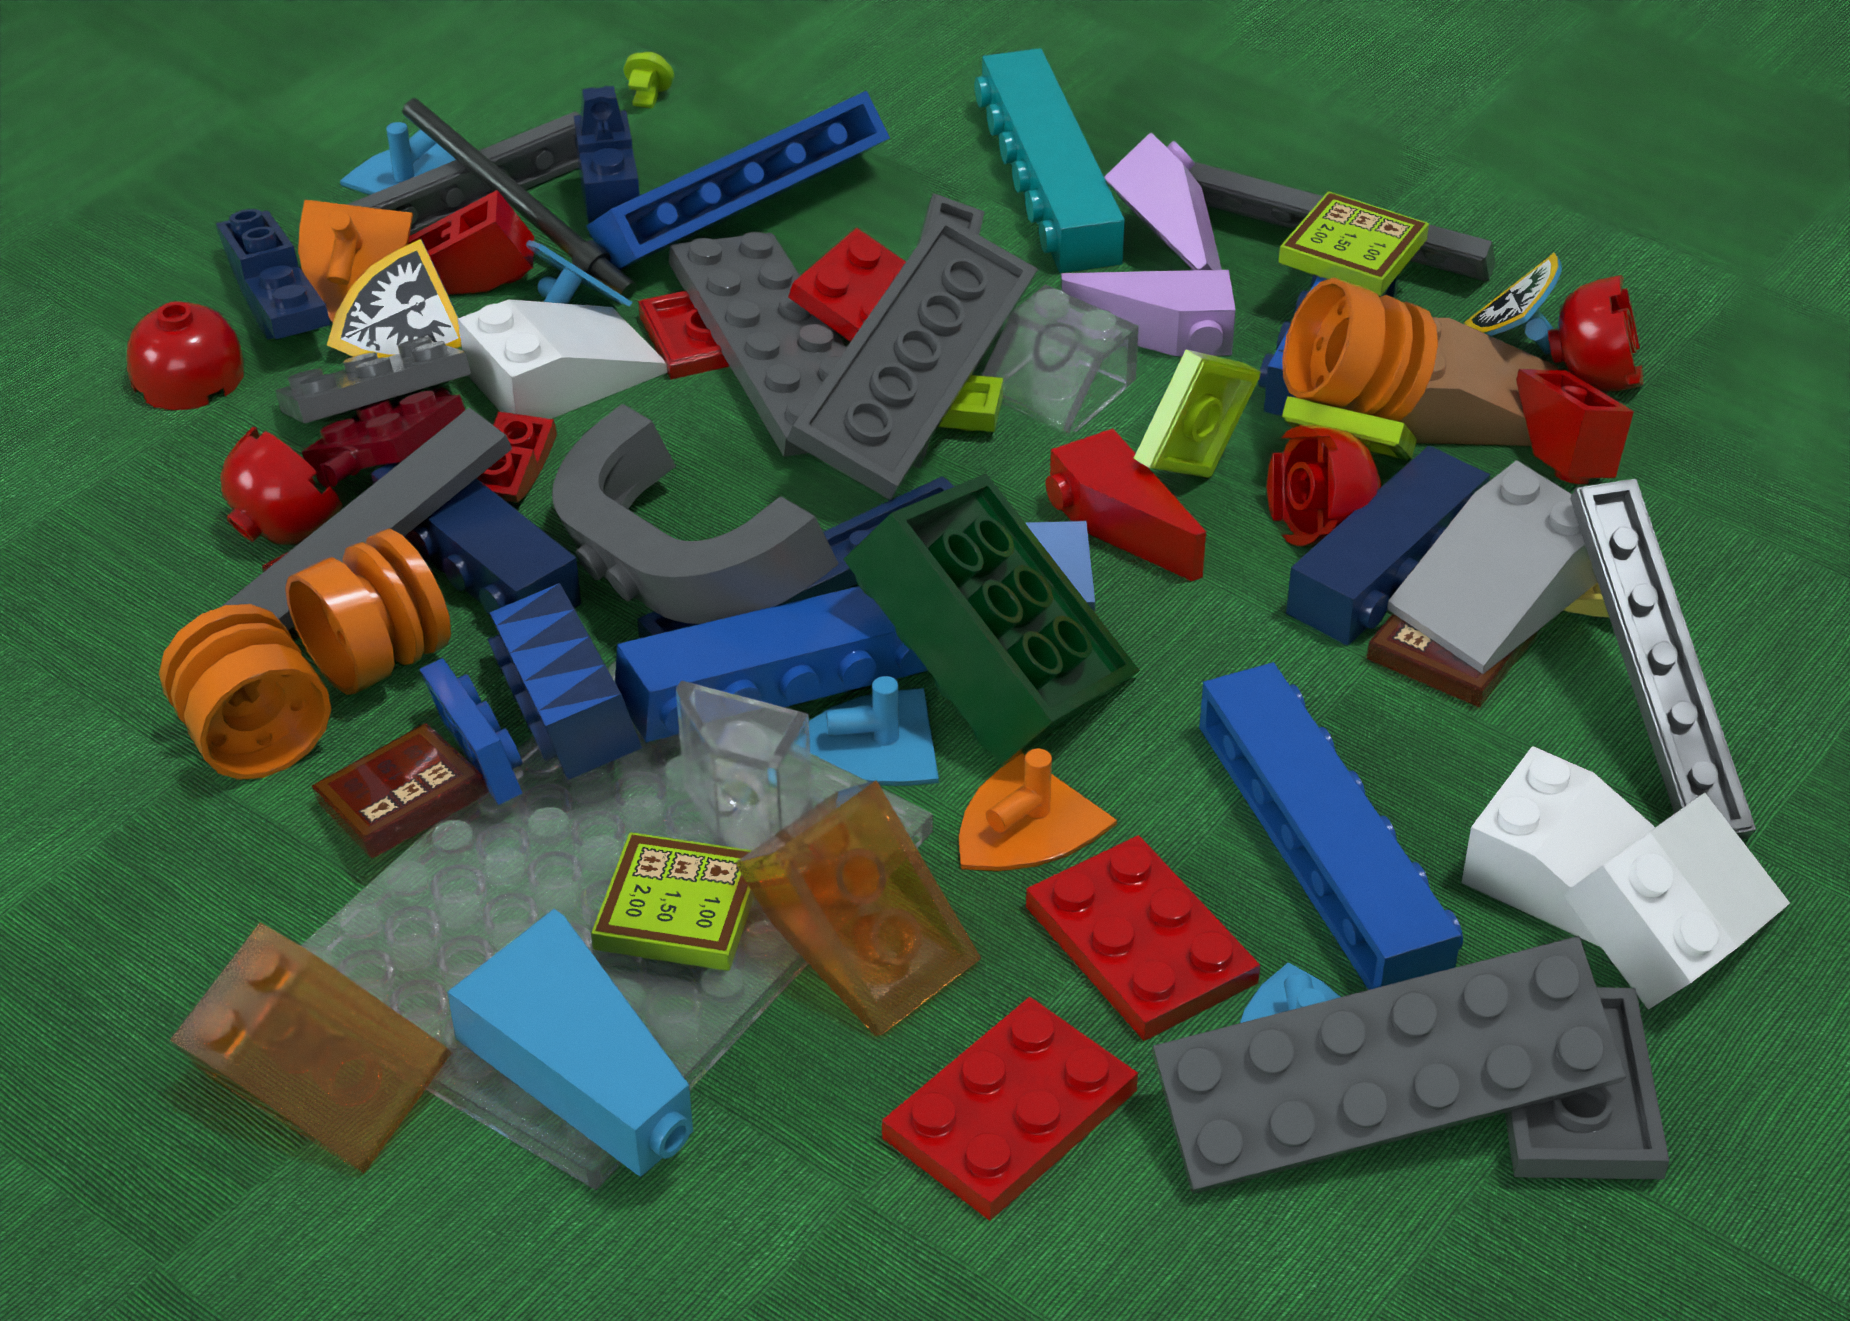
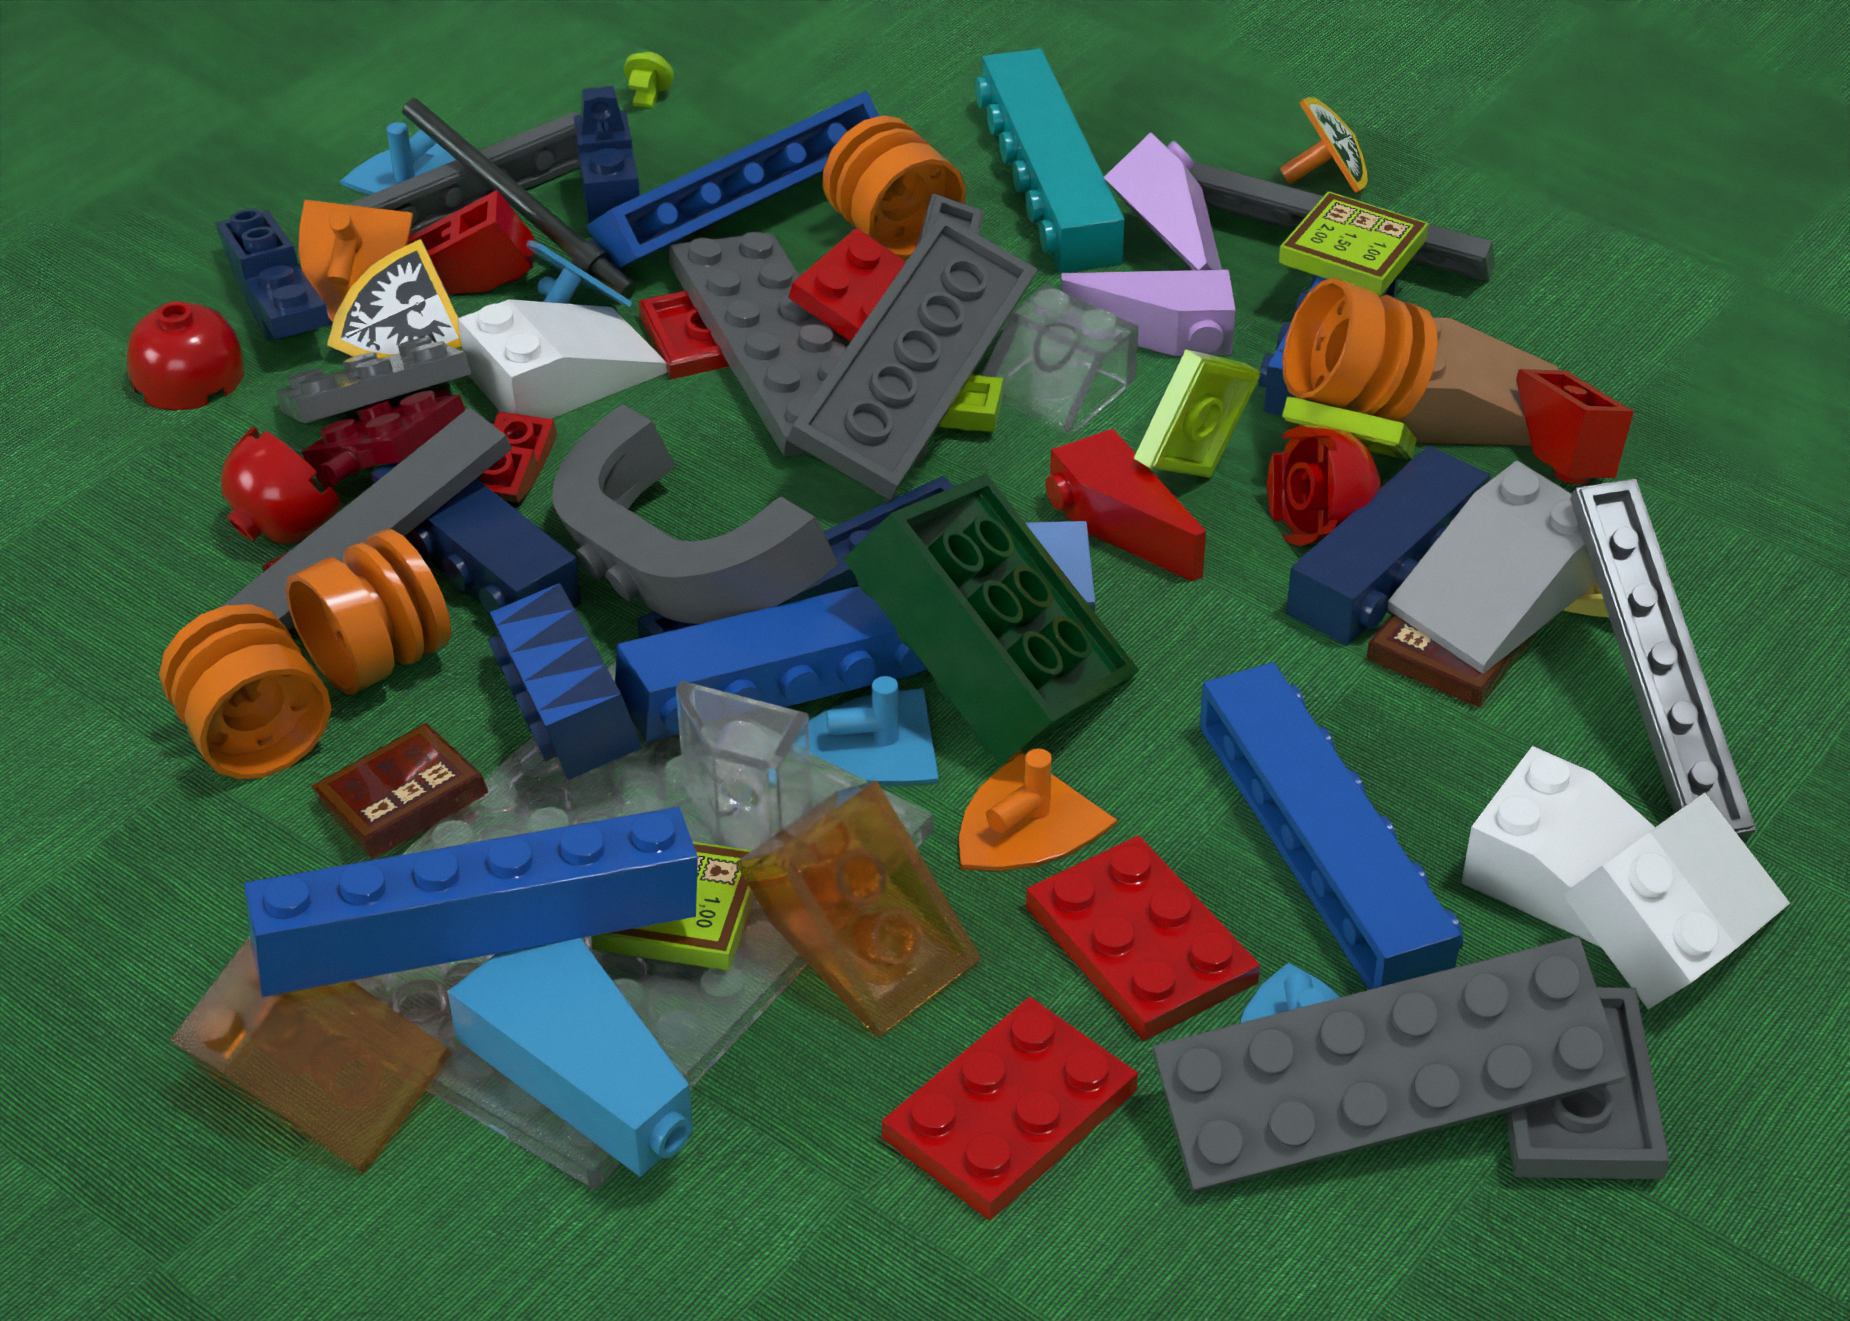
blue plate [419,658,523,805] -> none
shield [1464,253,1562,355] -> none
red cylinder [1548,275,1643,392] -> none
none -> blue brick [244,807,698,997]
none -> orange wheel [823,115,966,260]
none -> shield [1280,97,1368,193]

